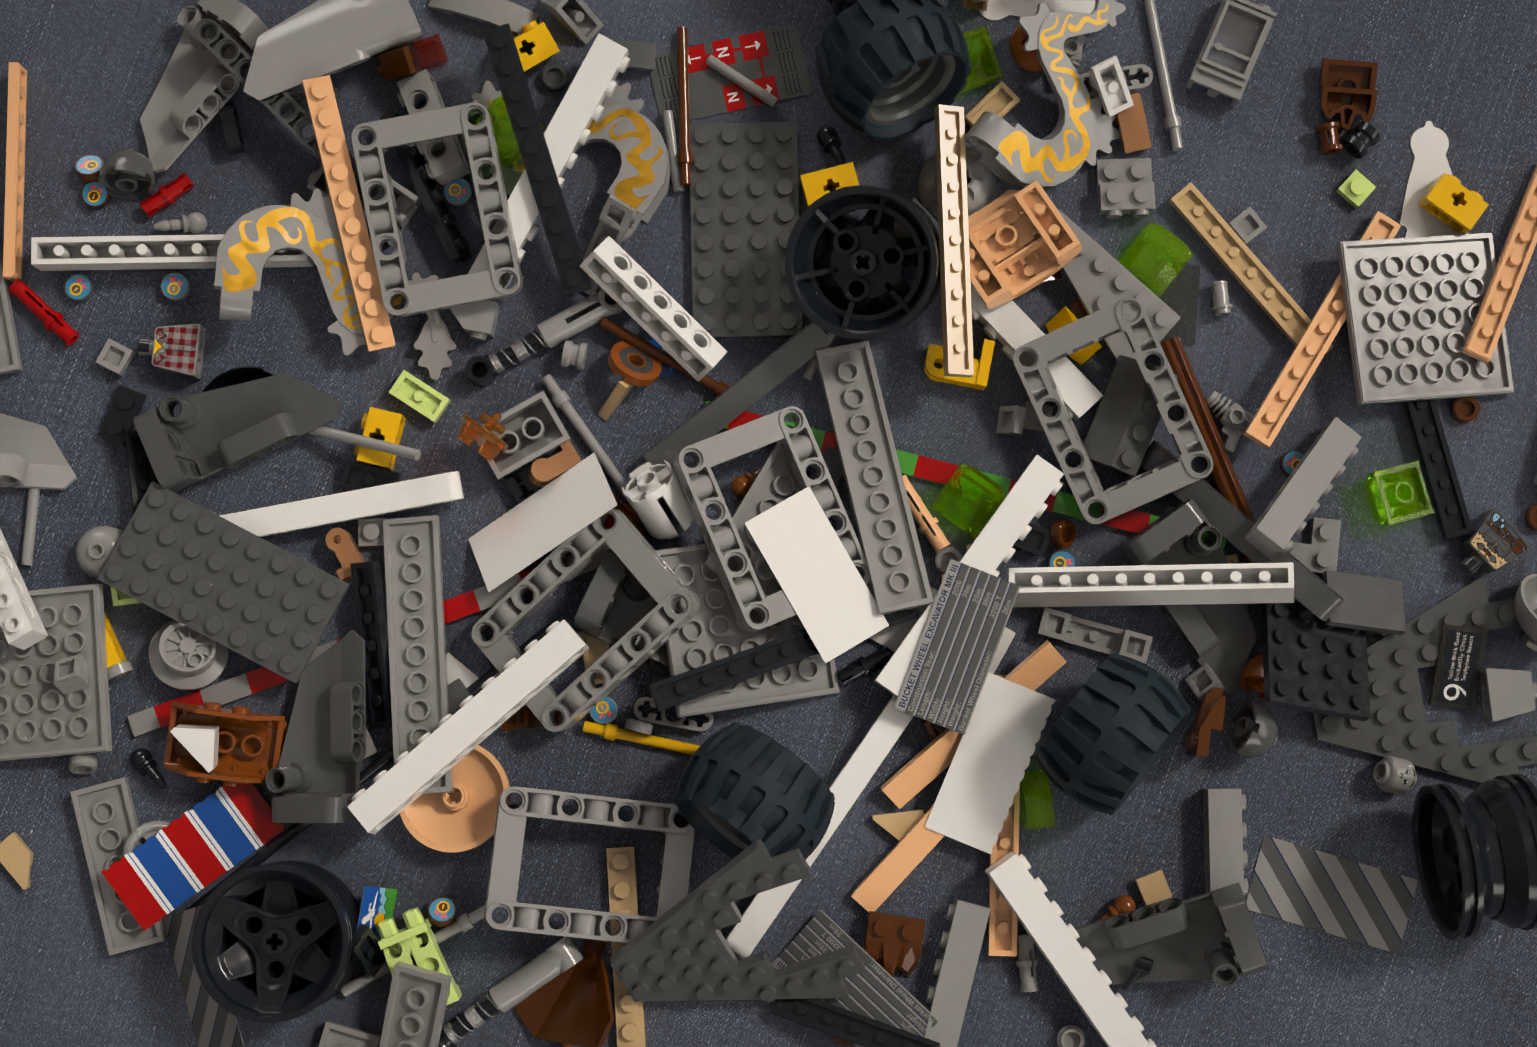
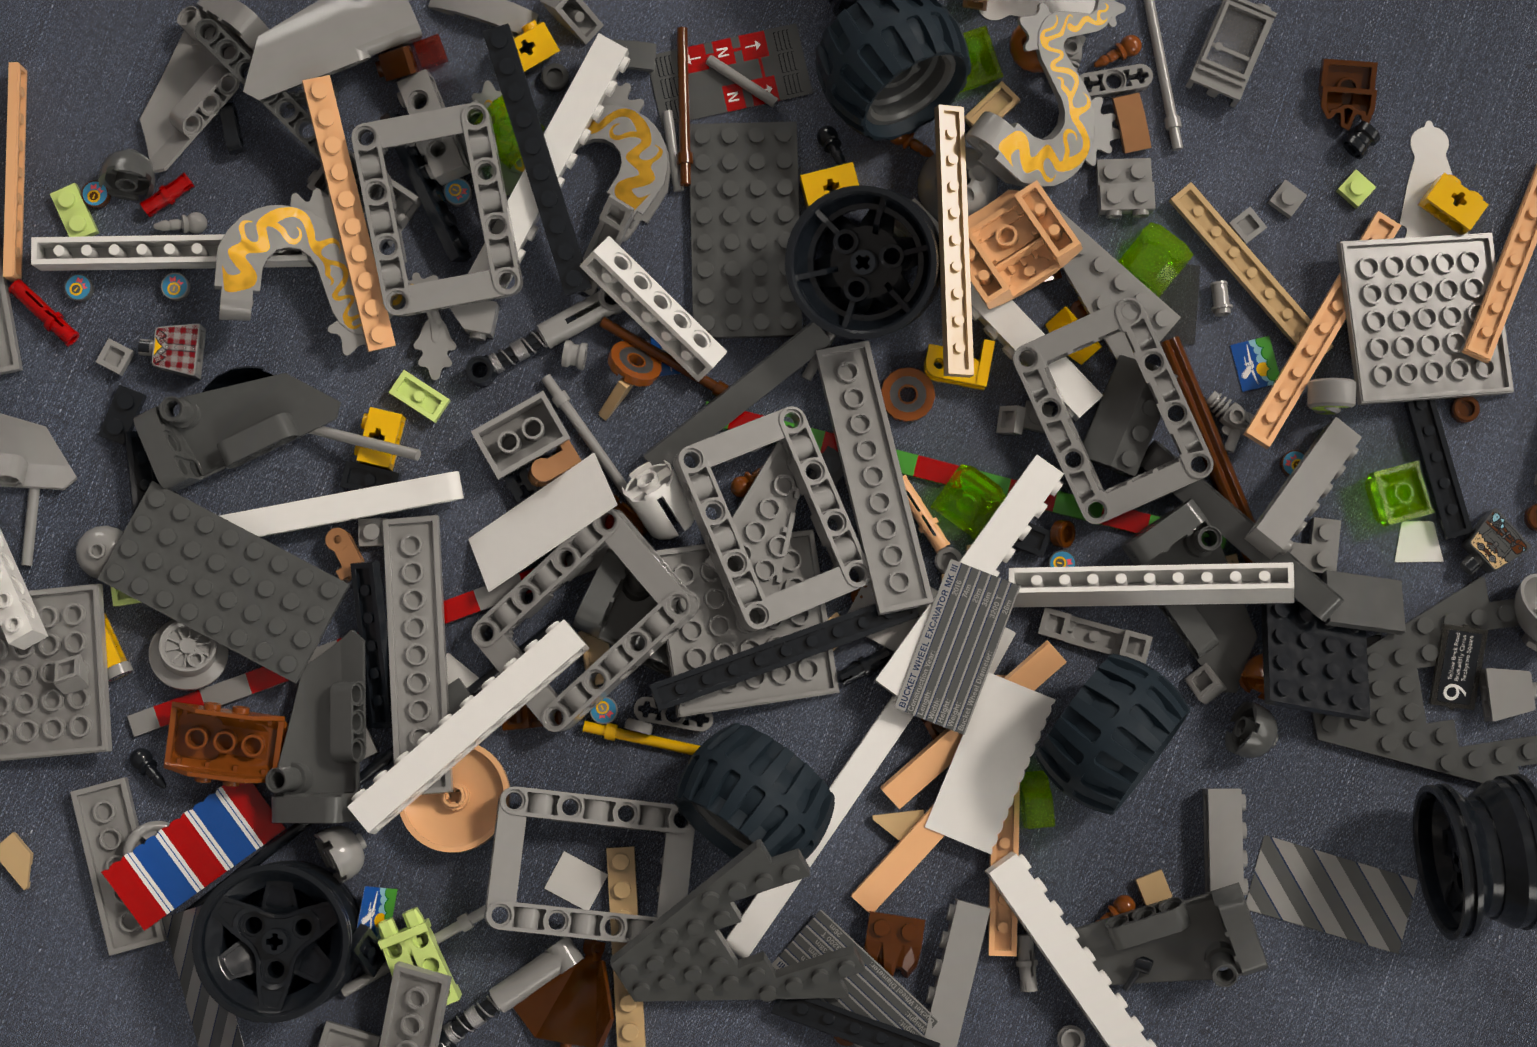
light grey tile [68,754,98,775] -> none
tile [75,155,103,181] -> none
white slope [170,724,219,773] -> none
tile [428,897,456,927] -> none
clear orange hips [457,412,509,462] -> none
white sticker [745,487,889,663] -> none
white slope [1089,56,1134,117] -> none
reddish brown plate [1183,688,1226,757] -> none
reddish brown bush [1315,122,1344,155] -> none
light grey head [1373,756,1417,795] -> none
none -> yellowish green plate [50,183,99,237]
none -> light grey cylinder [314,826,367,884]
none -> white sticker [544,851,608,910]
none -> dark orange tile [881,367,935,422]
none -> dark orange bar [890,132,934,158]
none -> dark orange bar [1094,35,1142,68]
none -> sticker [1230,336,1279,392]
none -> light grey plate [1268,180,1307,219]
none -> light grey animal [1307,378,1356,415]
none -> white sticker [1395,521,1444,562]

